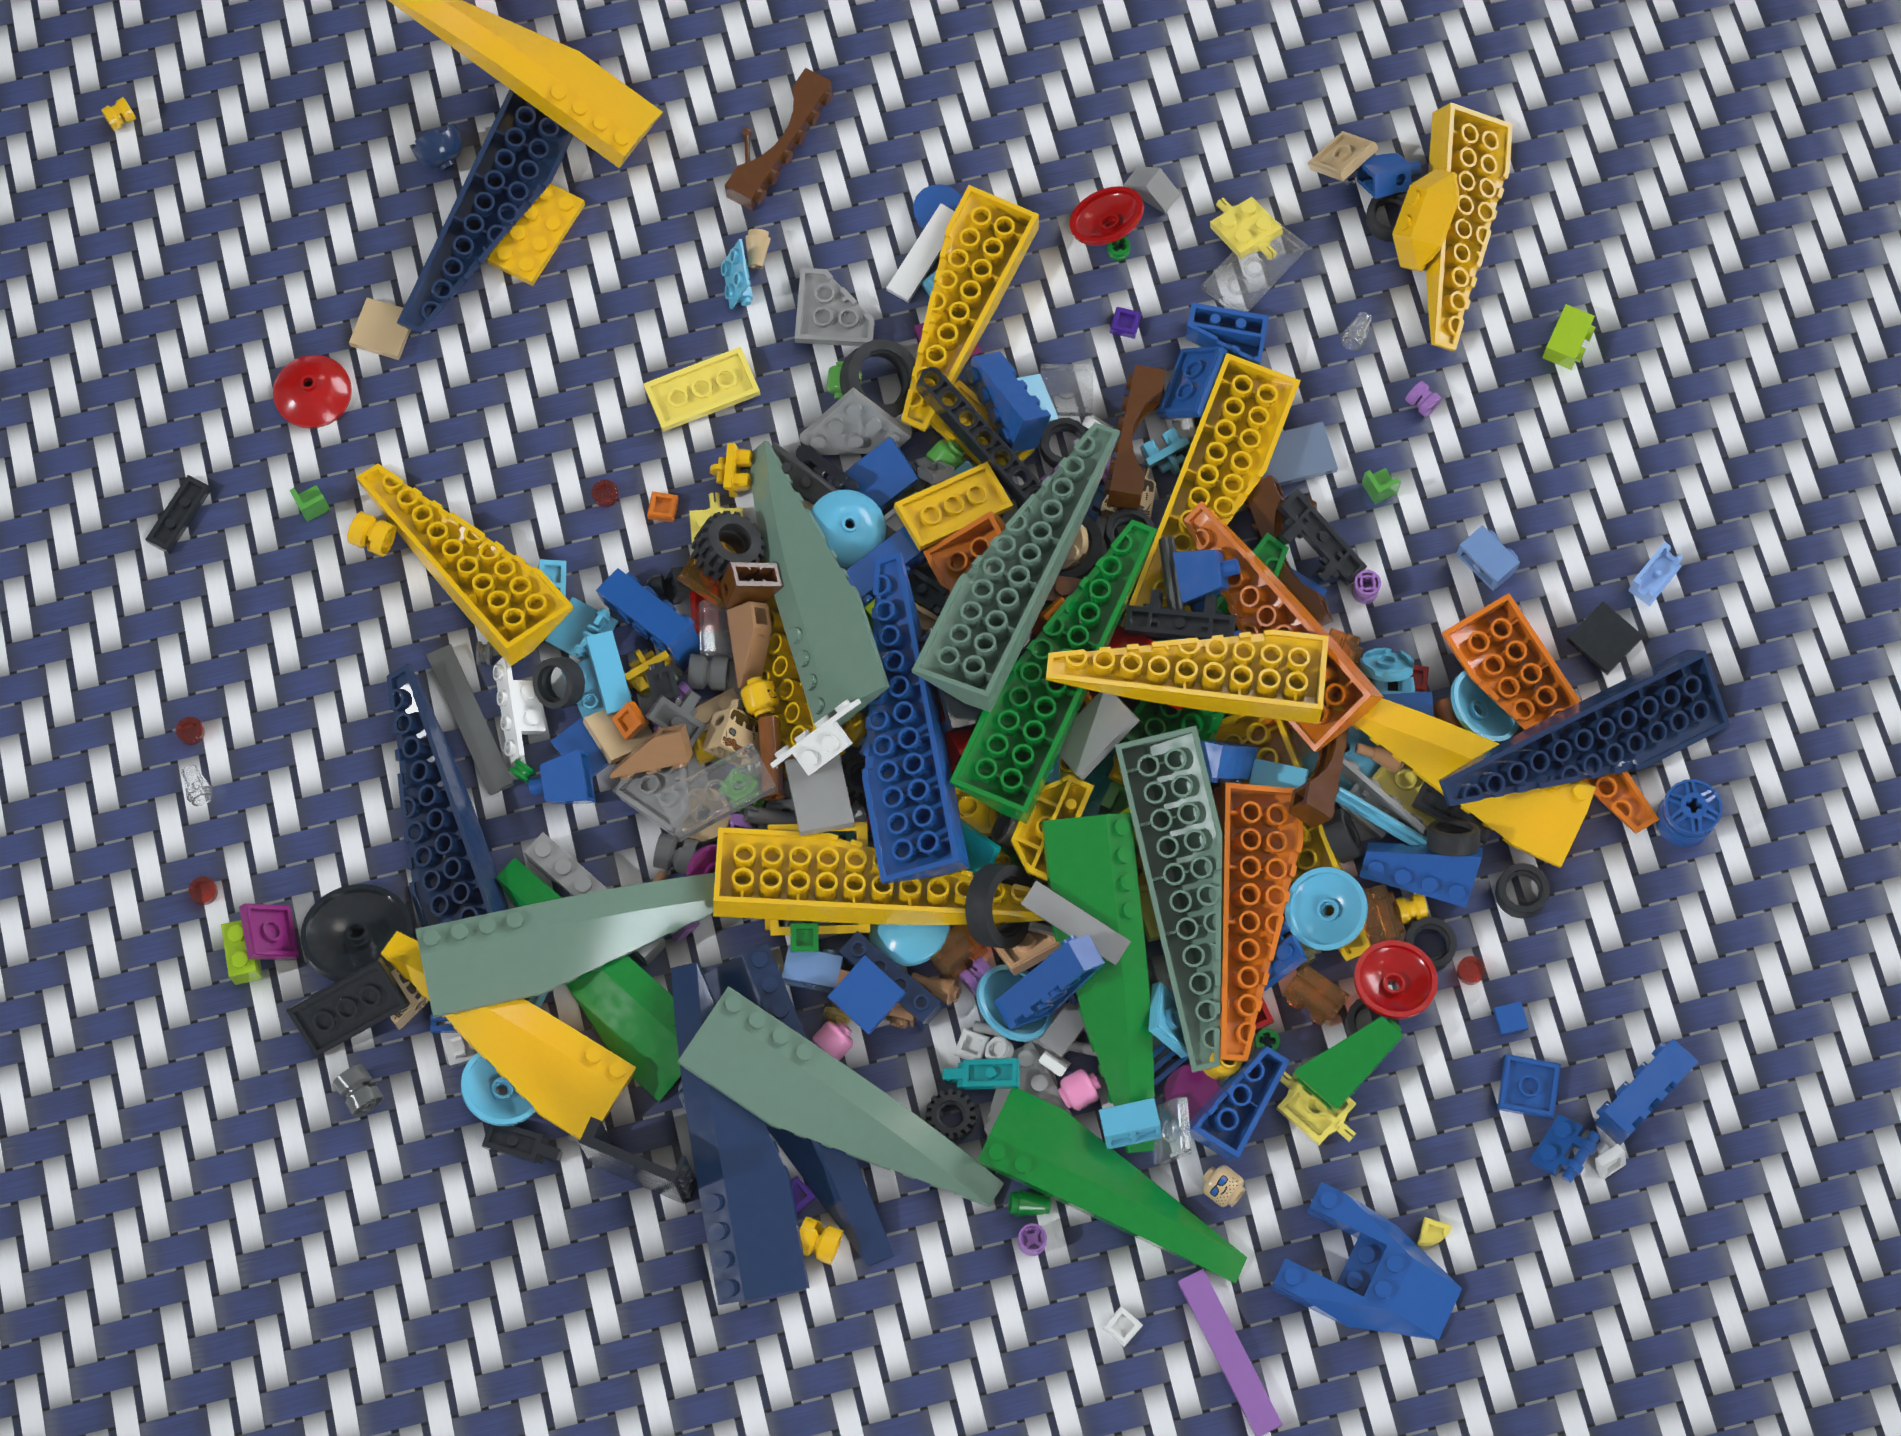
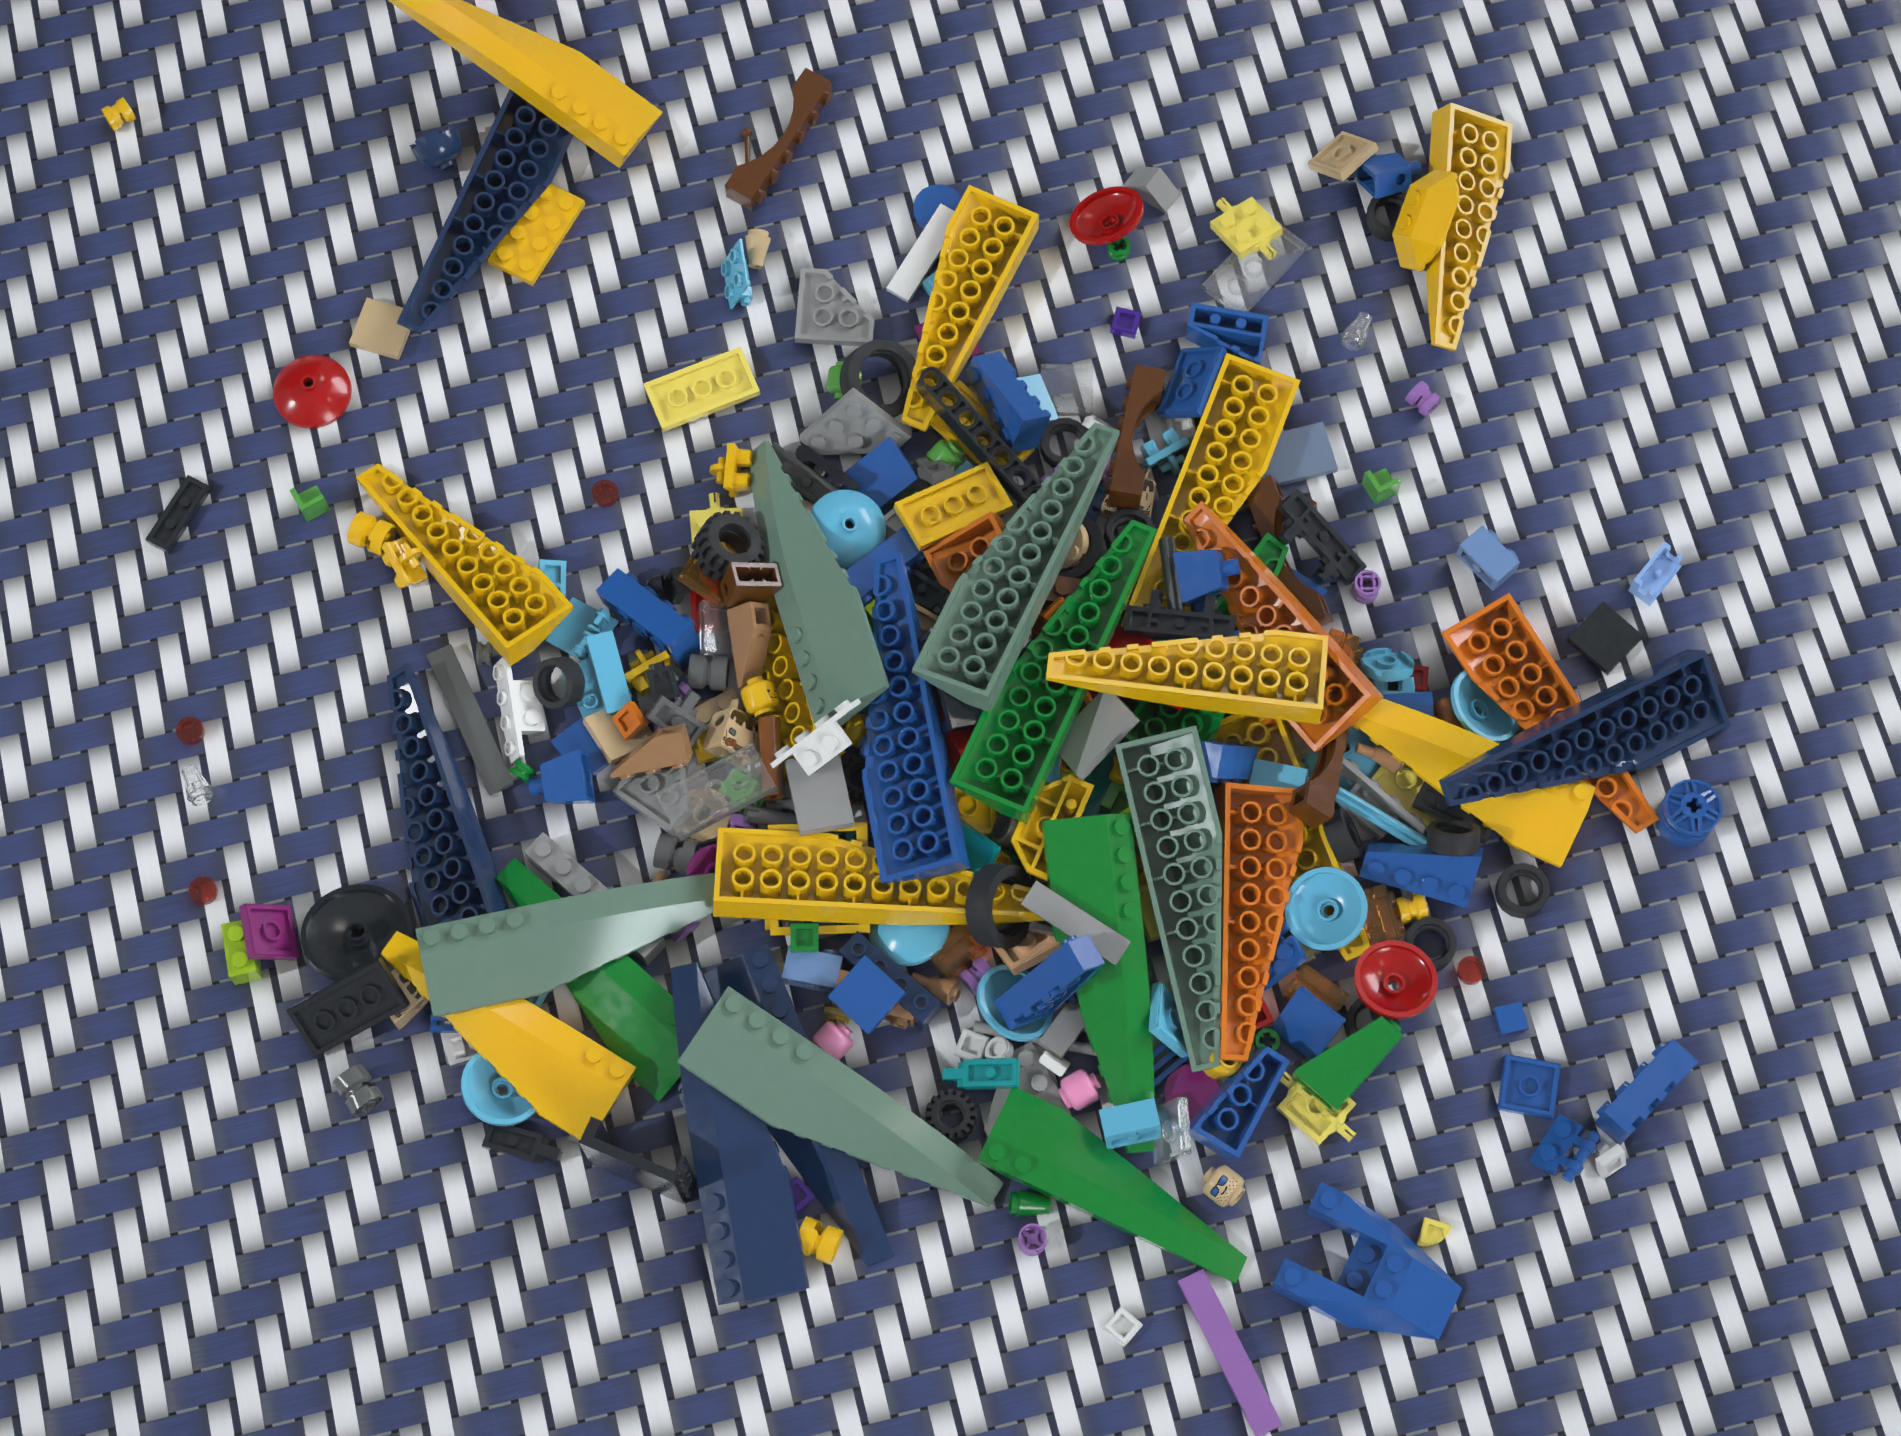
orange tile [647,491,679,523] -> none
lime brick [1542,304,1596,370] -> none
none -> yellow hips [381,537,428,588]
none -> blue tile [1270,986,1346,1060]

